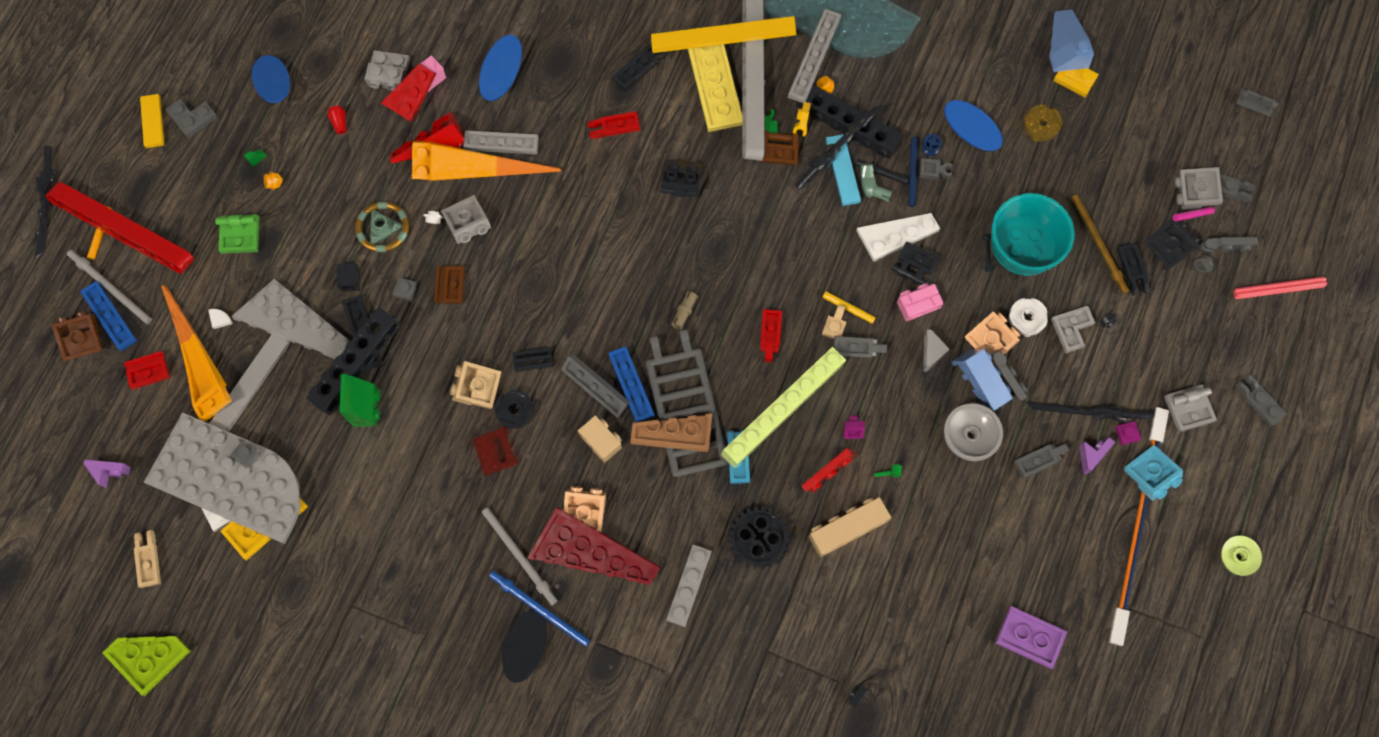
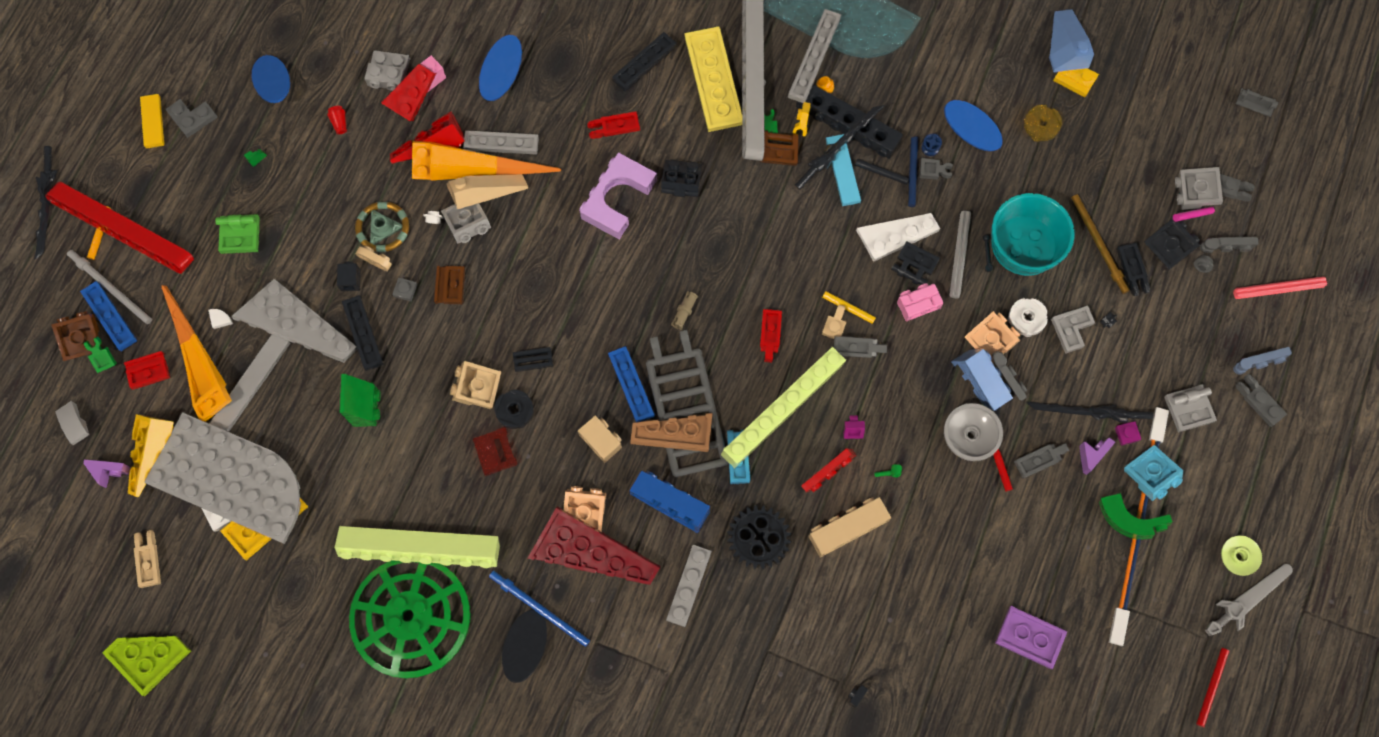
dark grey plate [230,440,260,468] -> none
light orange plate [264,171,283,190] -> none
black brick [306,307,402,415] -> none
light grey bar [482,508,558,606] -> none
dark grey plate [561,354,630,418] -> none
yellow tile [651,16,796,53] -> none
sand green arm [861,163,892,202] -> none
light grey slope [923,329,950,372] -> none
none -> light grey slope [55,401,89,445]
none -> green plate [84,336,117,373]
none -> yellow wedge [128,414,174,497]
none -> yellowish green brick [335,526,500,568]
none -> green dish [349,560,471,679]
none -> tan plate [355,246,392,271]
none -> tan wedge [447,174,528,209]
none -> lavender arch [579,153,657,240]
none -> blue wedge [630,471,710,533]
none -> light grey axle [949,211,971,299]
none -> red bar [993,449,1013,492]
none -> green arch [1099,493,1172,540]
none -> red bar [1196,648,1229,727]
none -> light grey sword [1205,564,1293,636]
none -> sand blue plate [1233,347,1292,375]

